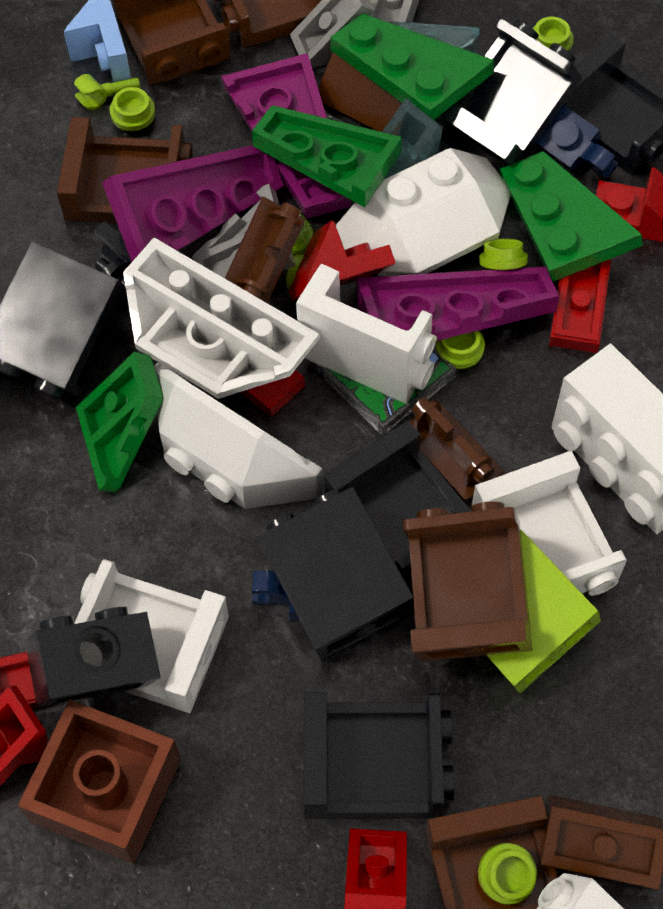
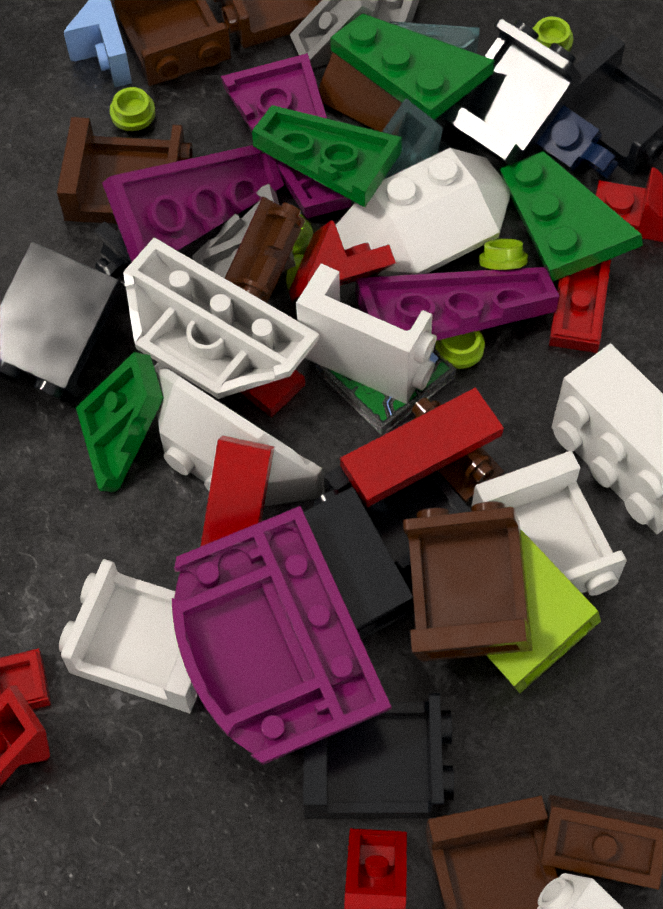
copper brick [18,699,181,865] -> none
black brick [25,607,161,708] -> none
lime hand [74,74,140,110] -> none
lime plate [478,843,537,904] -> none
none -> magenta slope [172,506,391,765]
none -> red tile [200,435,275,547]
none -> red tile [340,387,504,507]

